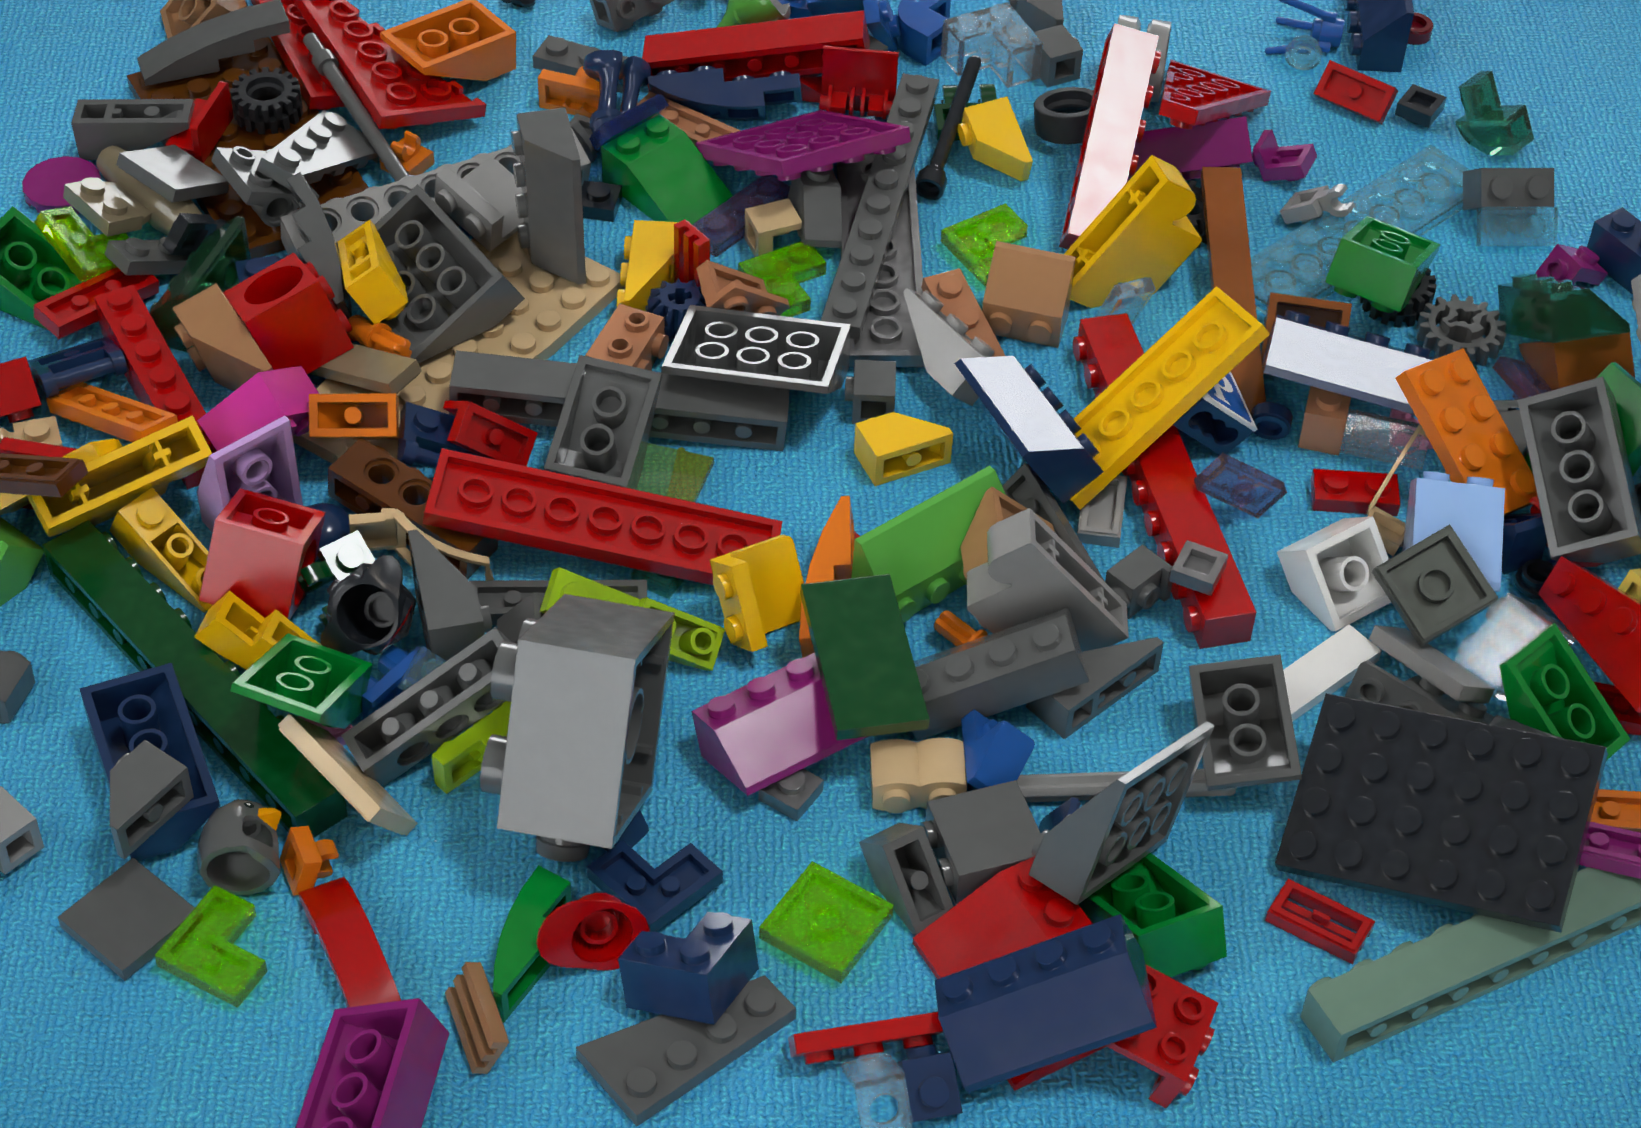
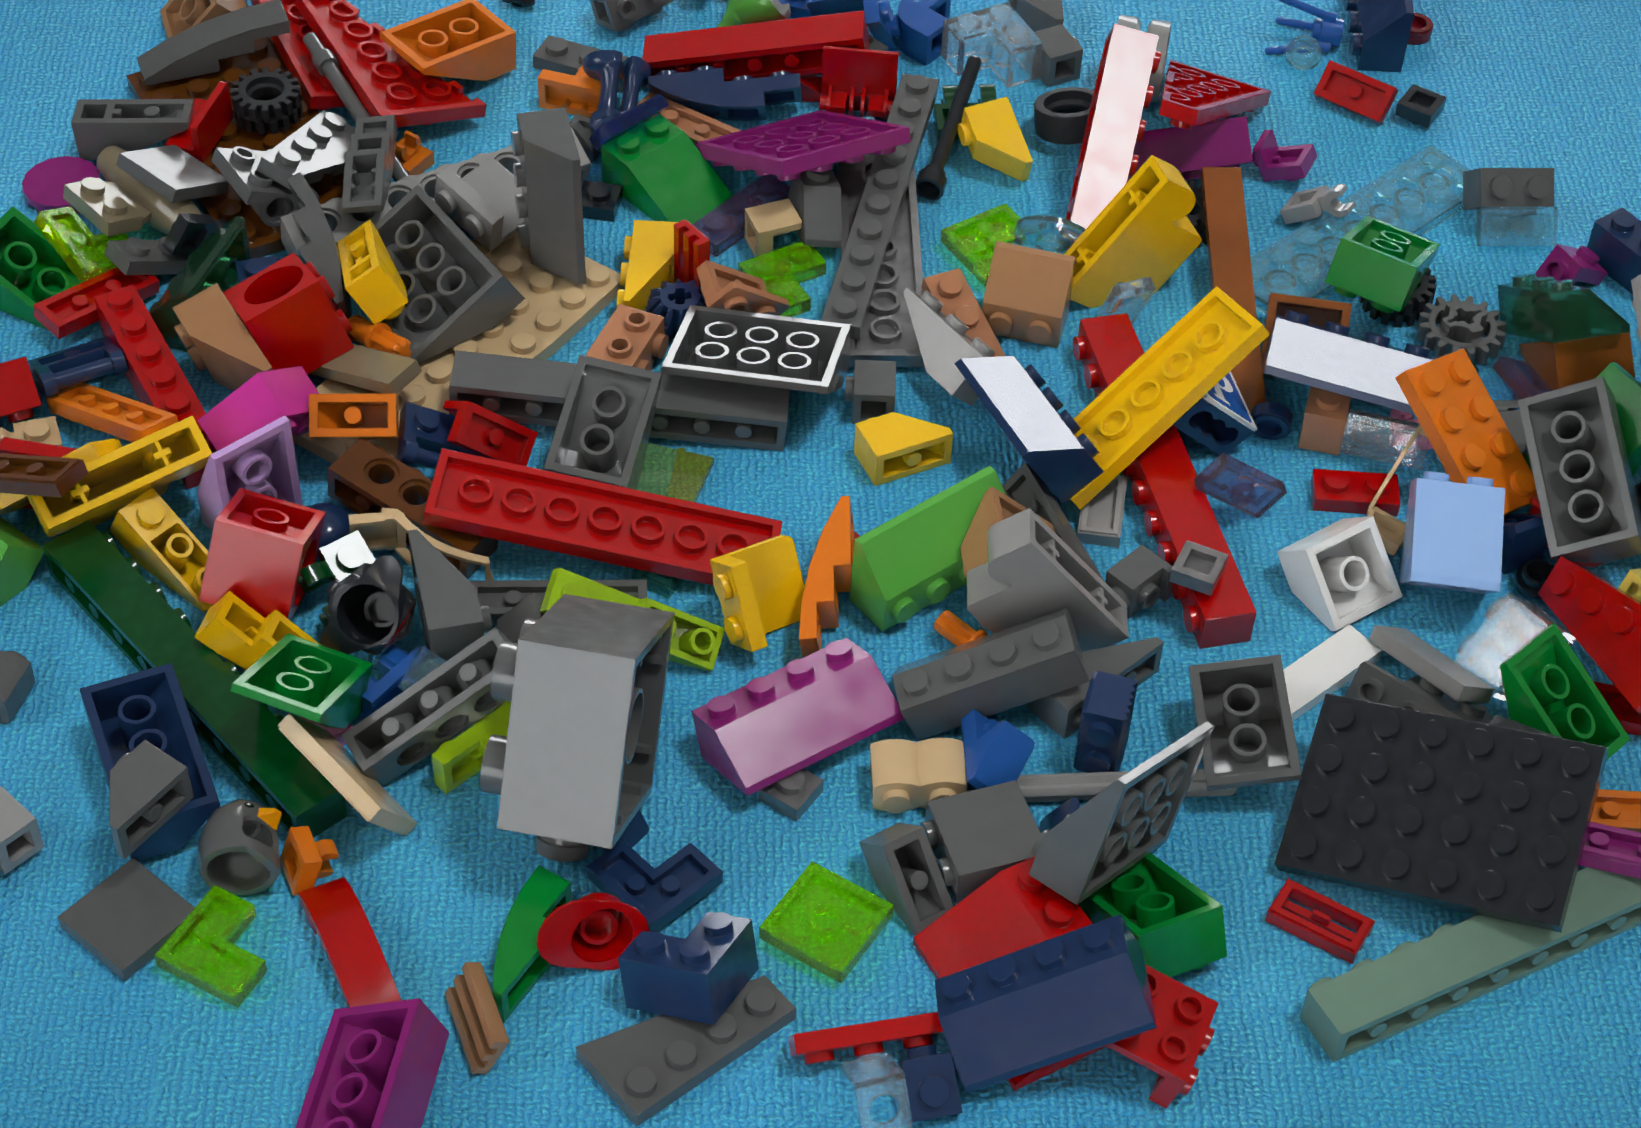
dark green tile [800,574,930,740] -> none
pearl dark grey tile [1372,524,1499,647] -> none
clear green brick [1455,71,1534,155] -> none
none -> dark grey slope [341,115,397,214]
none -> clear light blue tile [1013,215,1085,254]
none -> dark blue brick [1073,671,1138,773]

